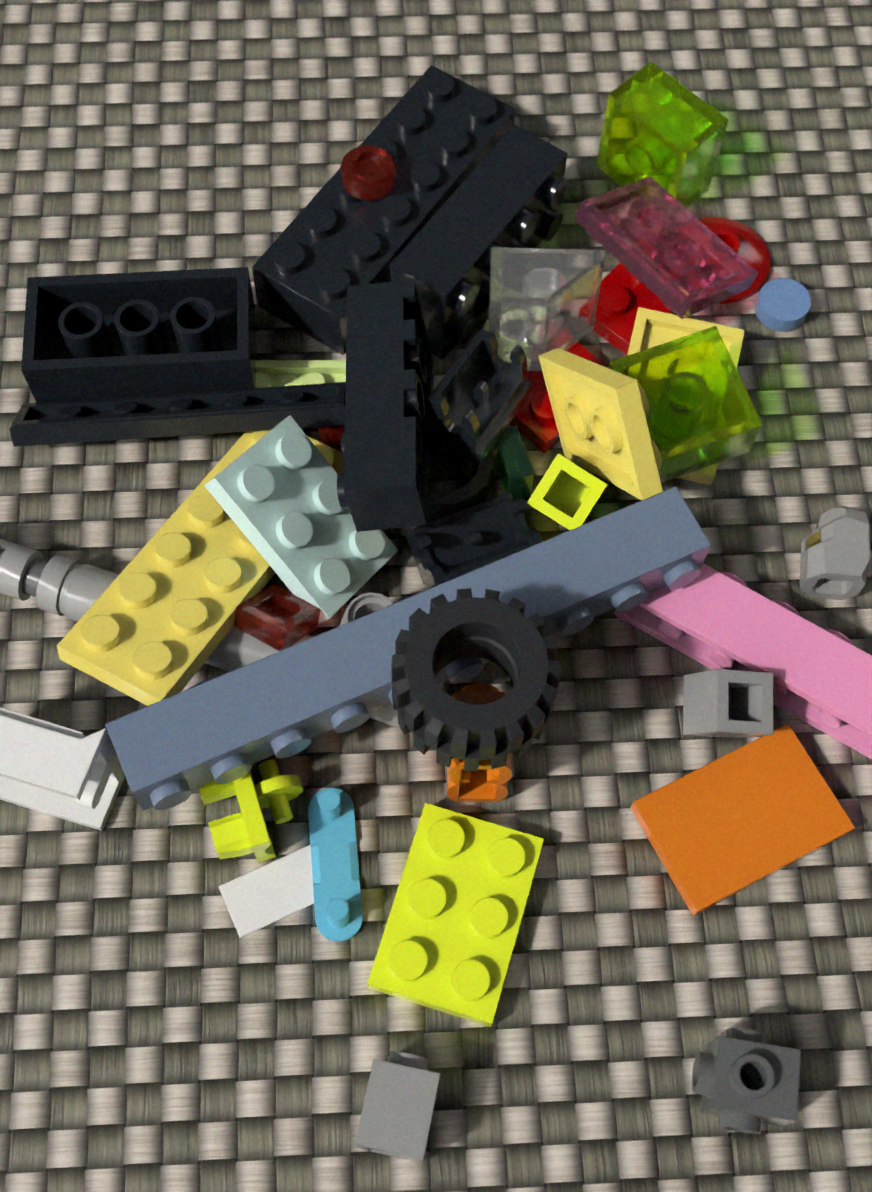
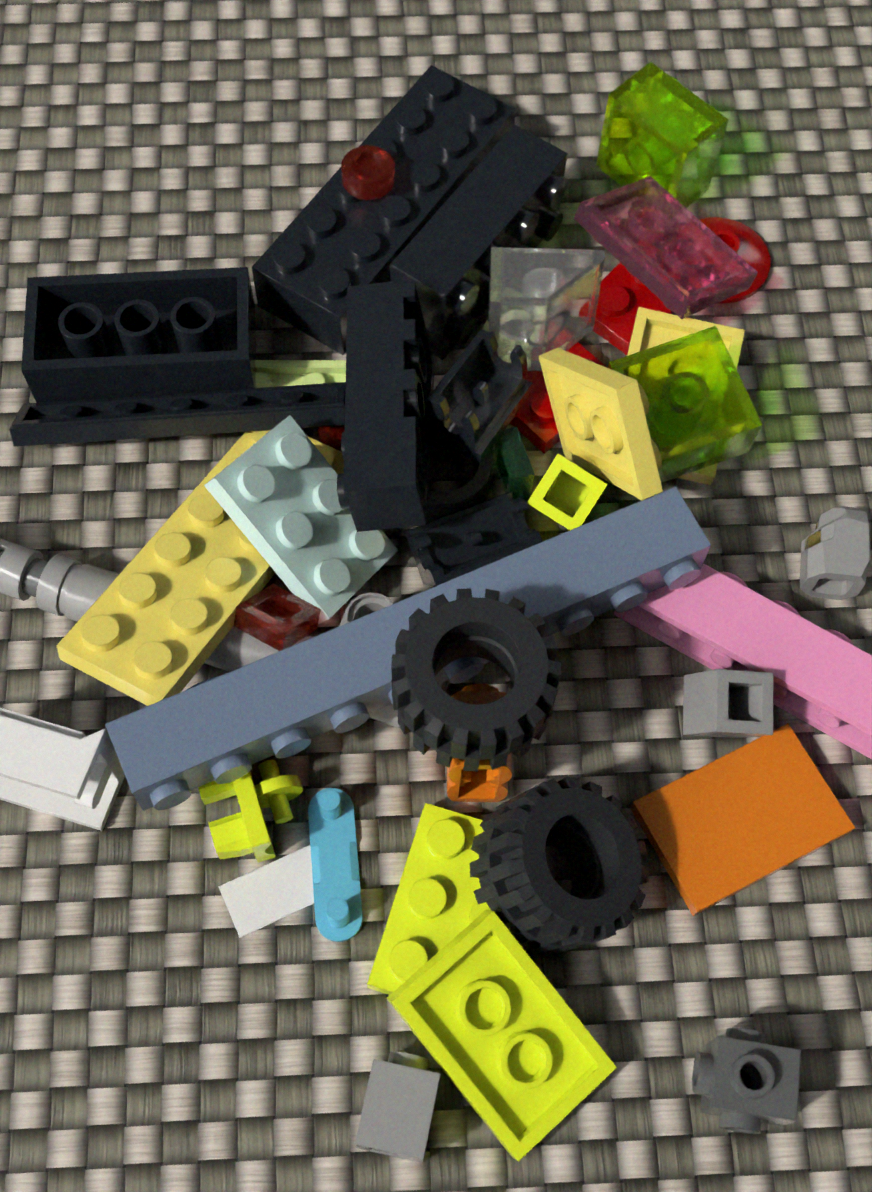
medium blue tile [755,278,811,332] -> none
none -> neon yellow plate [386,909,617,1162]
none -> black tyre [470,777,649,954]

